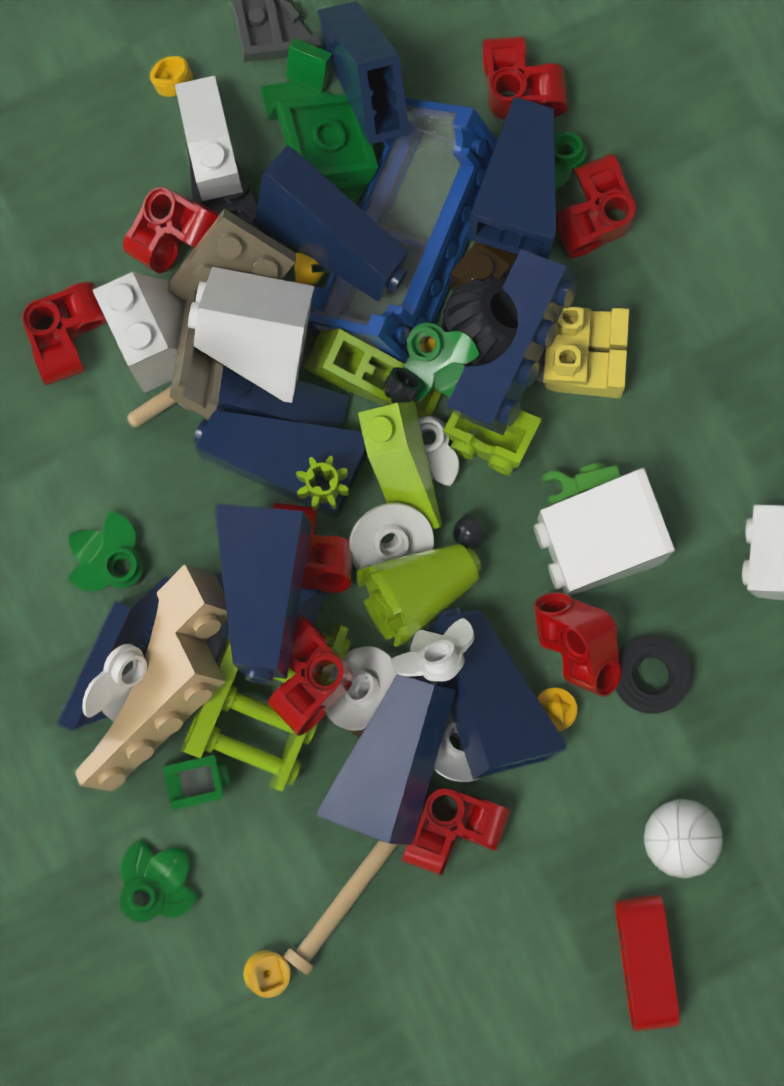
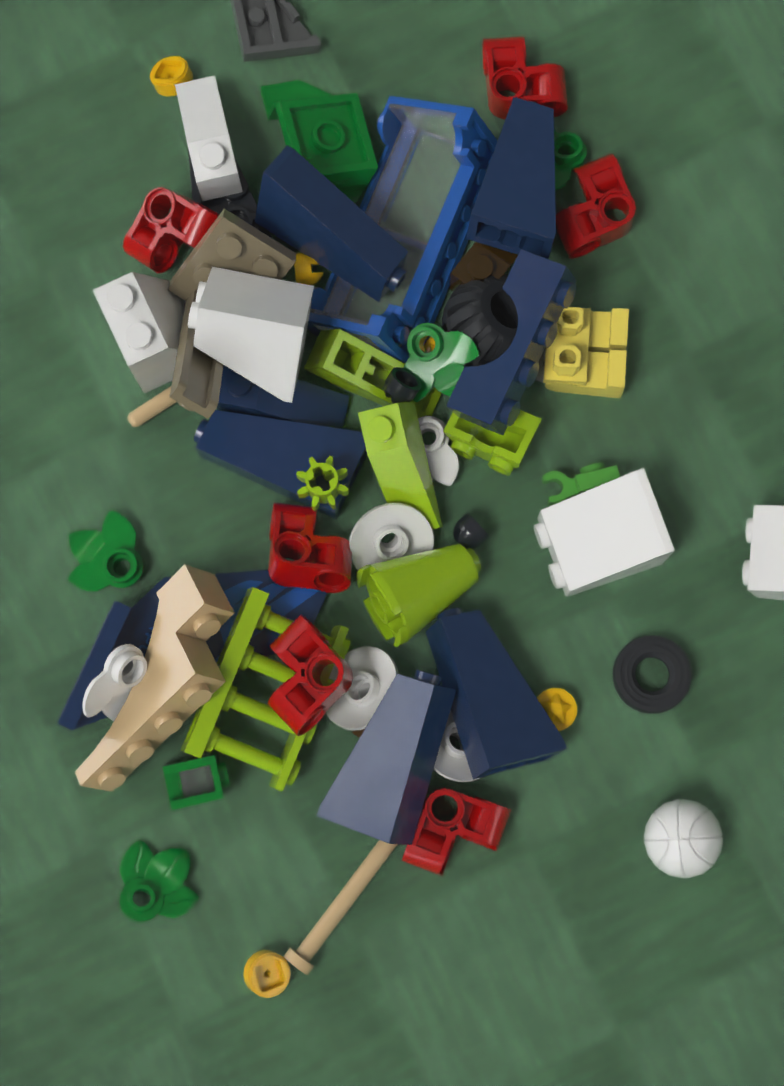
red piece [22,282,107,386] -> none
dark blue slope [215,504,312,684] -> none
green tile [285,38,332,93] -> none
dark blue slope [318,1,409,145] -> none
white plate [390,618,474,681] -> none
red piece [534,593,621,697] -> none
red beam [615,894,680,1032] -> none

